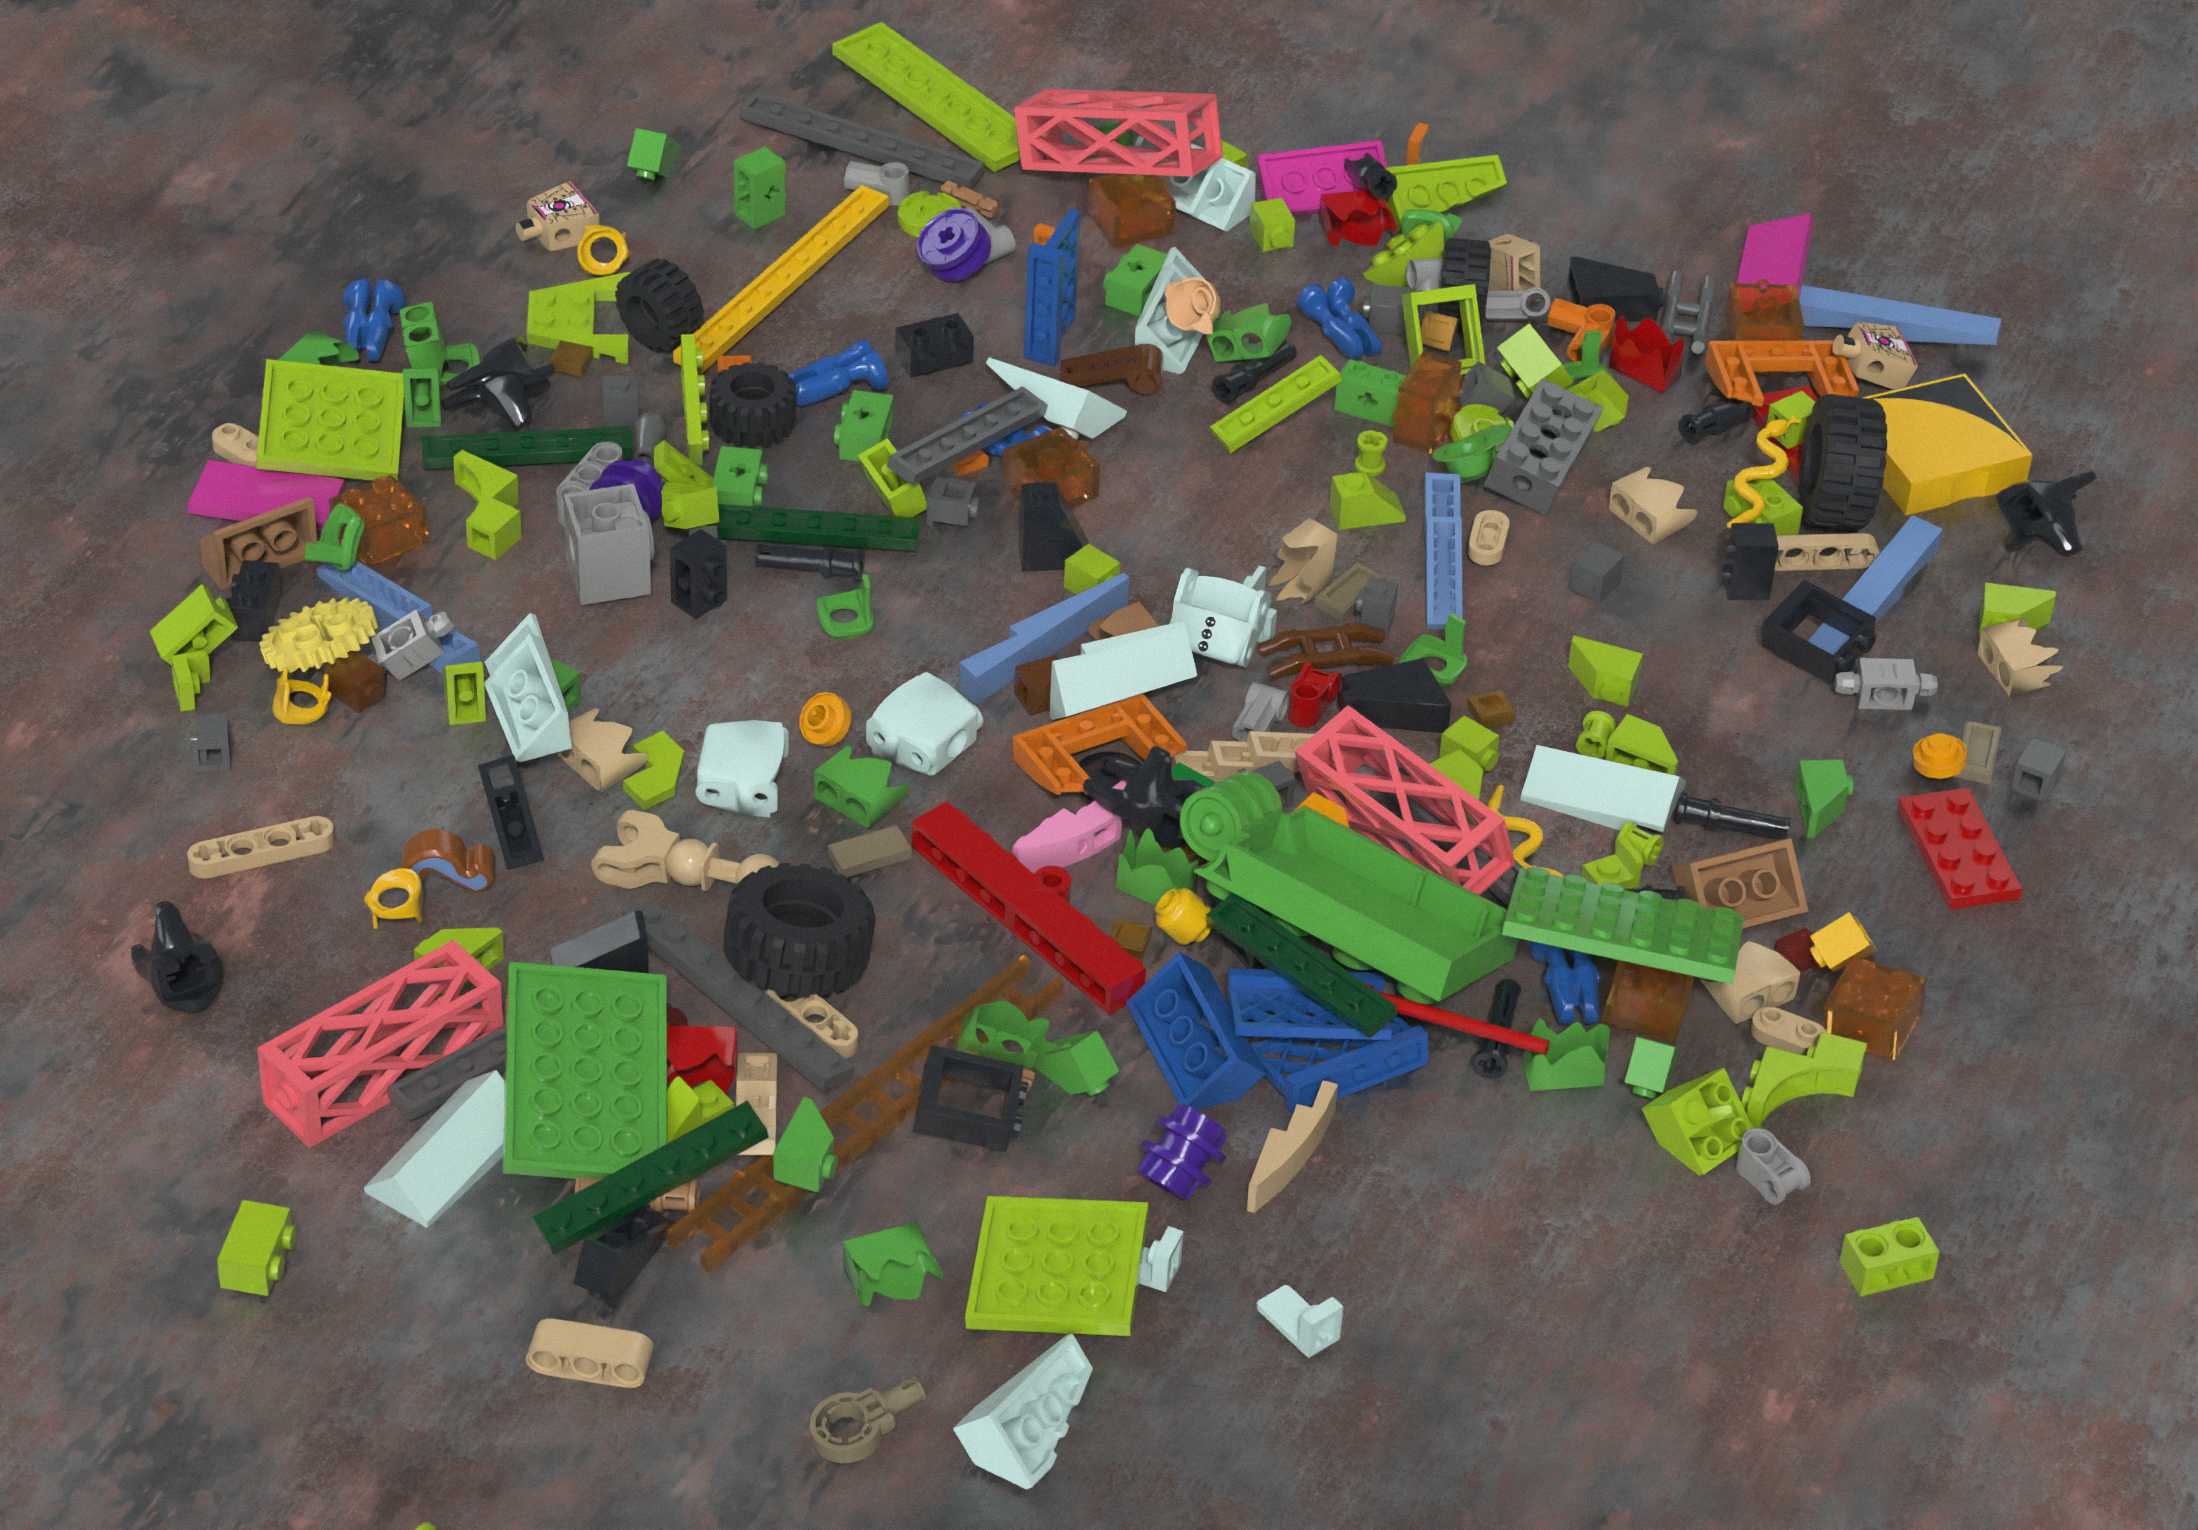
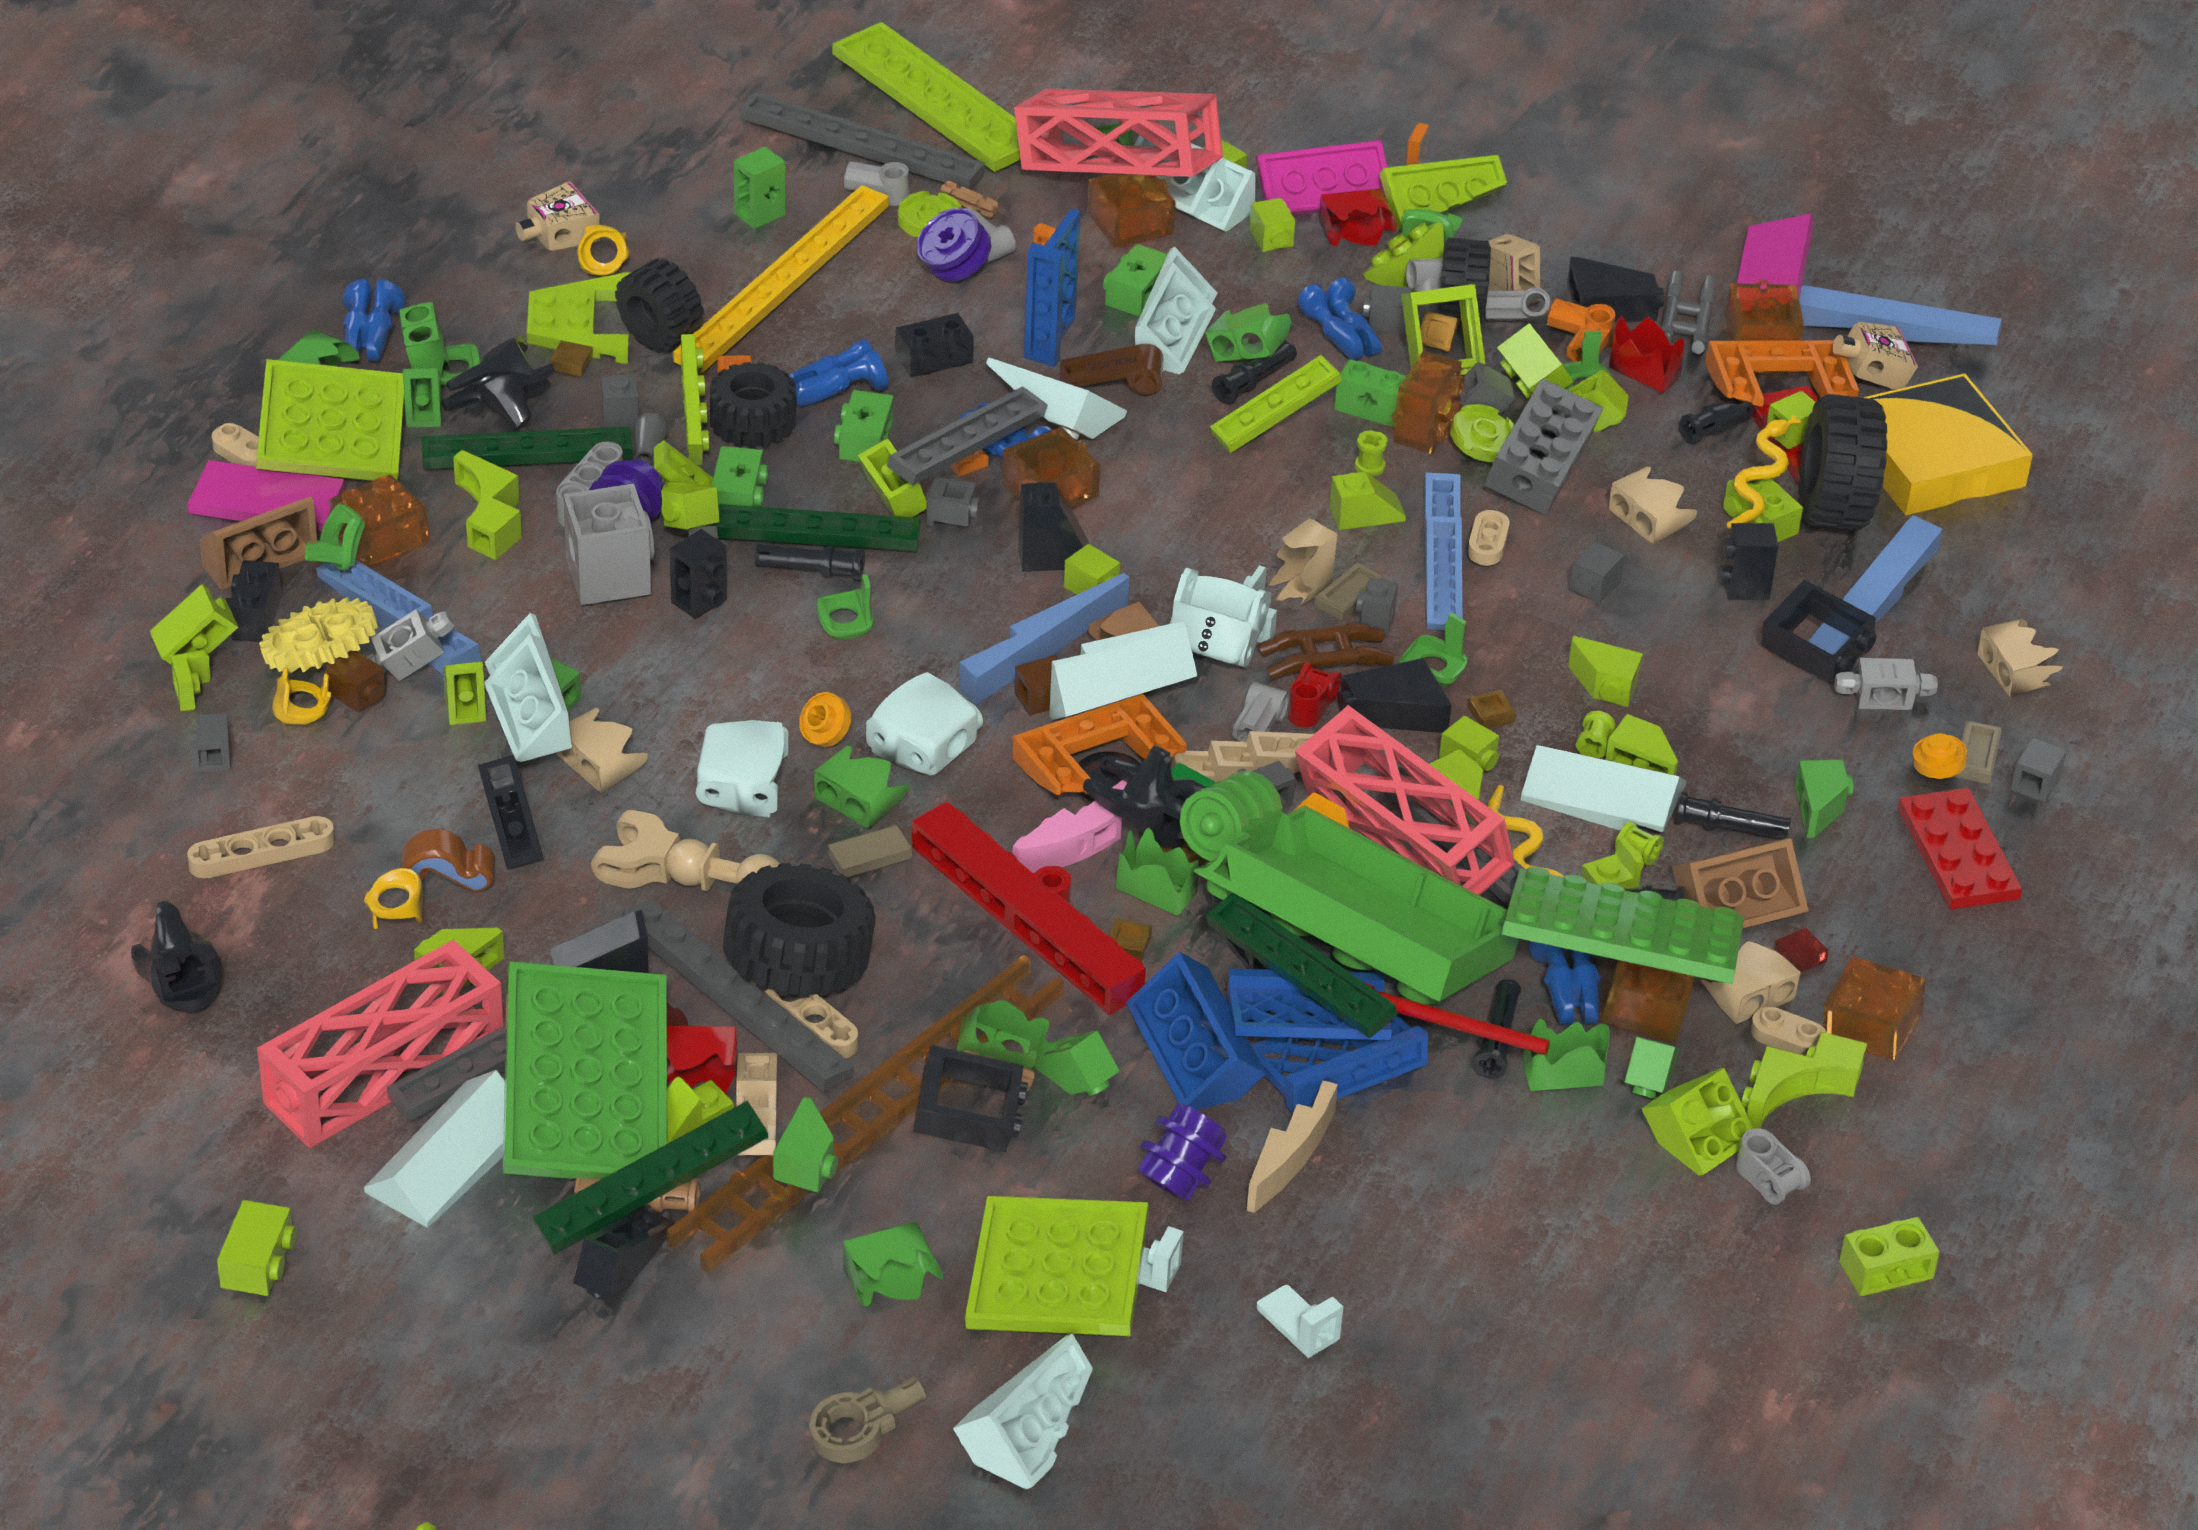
tan beam [525,1318,654,1388] -> none
lime tile [623,731,684,811] -> none
bright green slope [627,128,683,181] -> none
yellow head [1155,888,1212,945] -> none
light nougat hat [1165,277,1221,334] -> none
black piece [1344,153,1397,199] -> none
bright green piece [1433,424,1512,483] -> none
tan beam [1775,533,1880,571] -> none
yellow slope [1809,912,1878,972] -> none
lime slope [1979,582,2056,637] -> none
black piece [1995,471,2097,556] -> none

